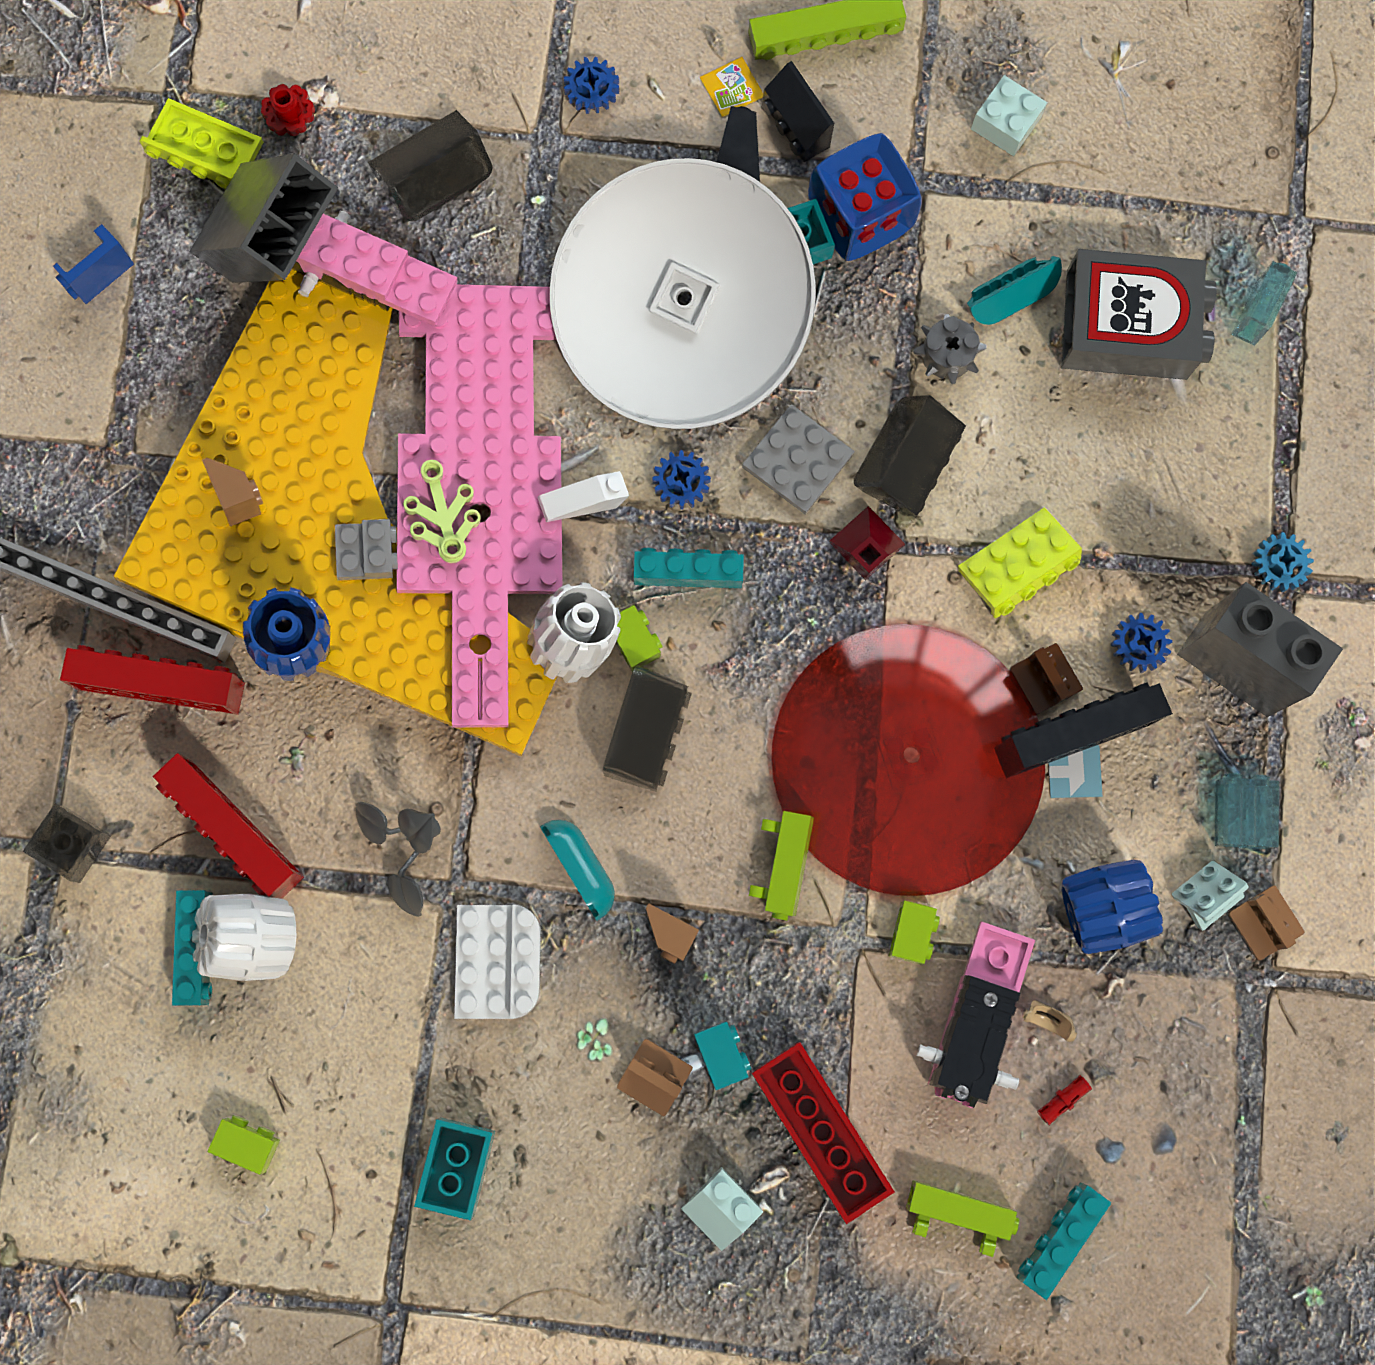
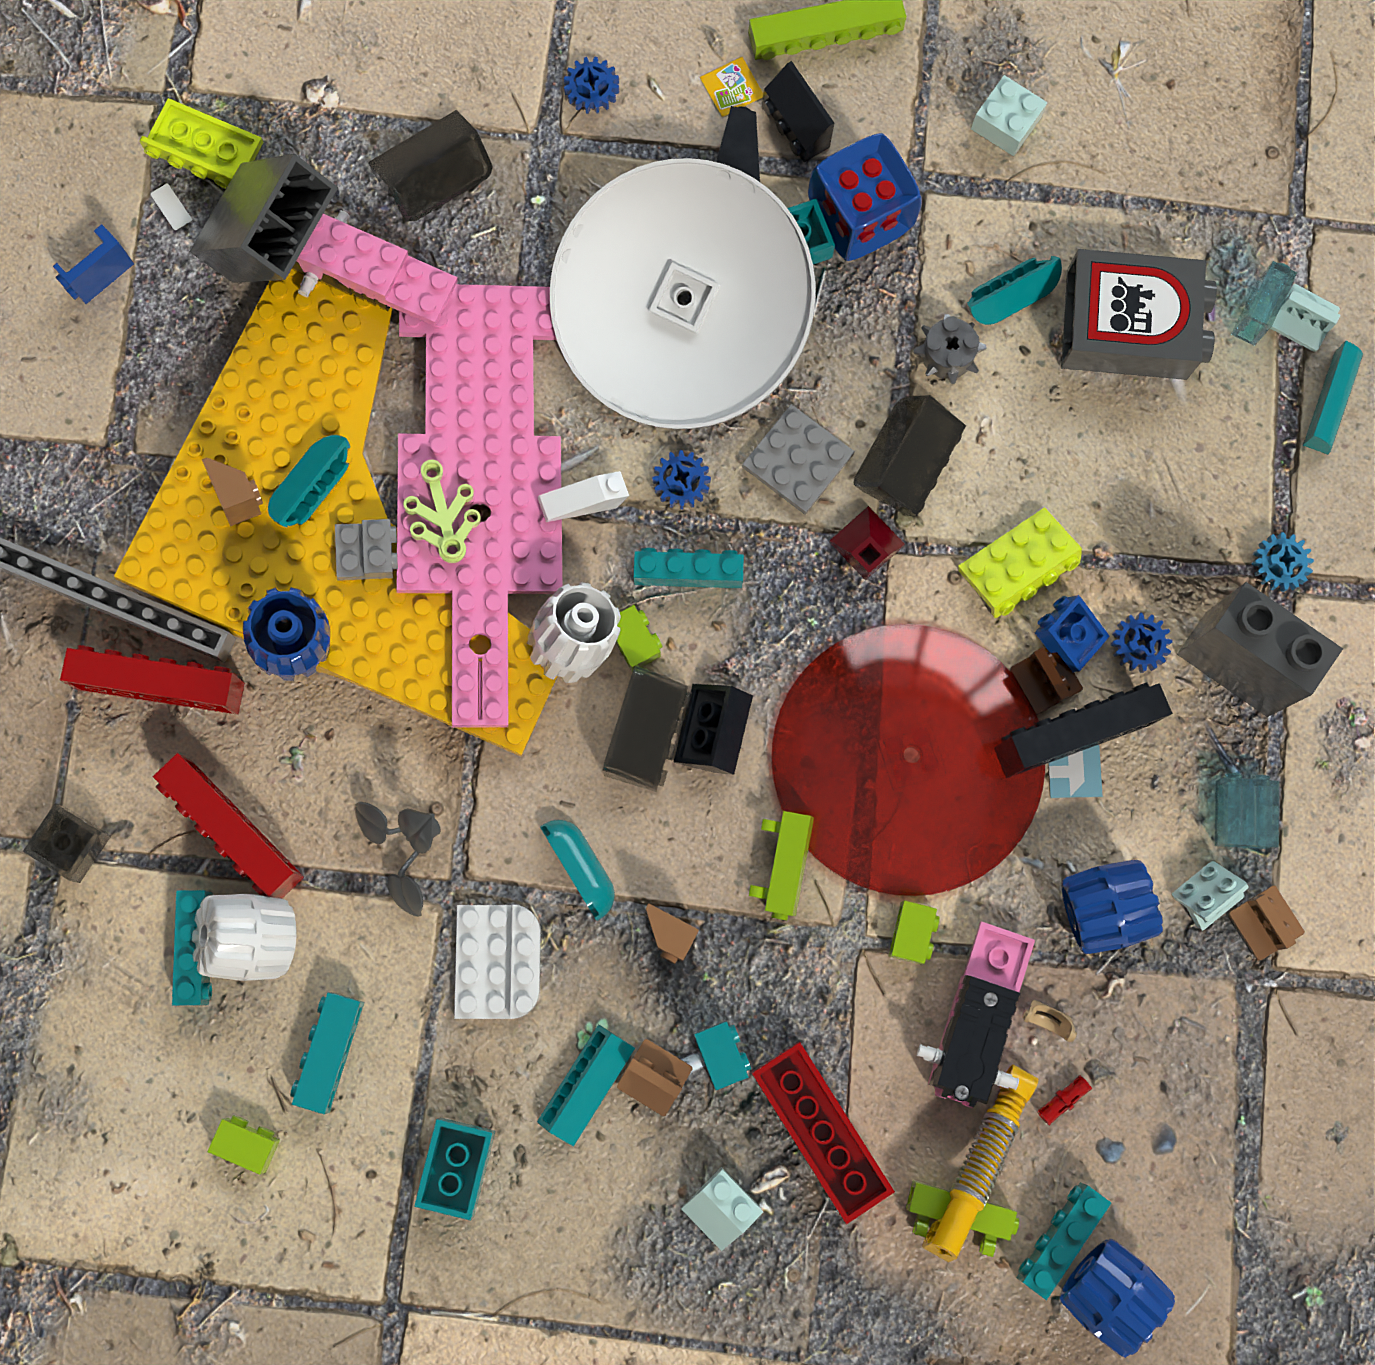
red plant [261,84,315,136] -> none
none -> white sticker [151,183,192,230]
none -> teal brick [268,435,350,527]
none -> teal brick [290,992,365,1115]
none -> teal brick [537,1024,635,1147]
none -> black slope [673,684,753,775]
none -> yellow piece [922,1064,1038,1262]
none -> blue plate [1035,595,1110,672]
none -> blue wheel [1059,1239,1175,1358]
none -> light aqua bracket [1270,284,1341,352]
none -> teal brick [1303,341,1363,455]

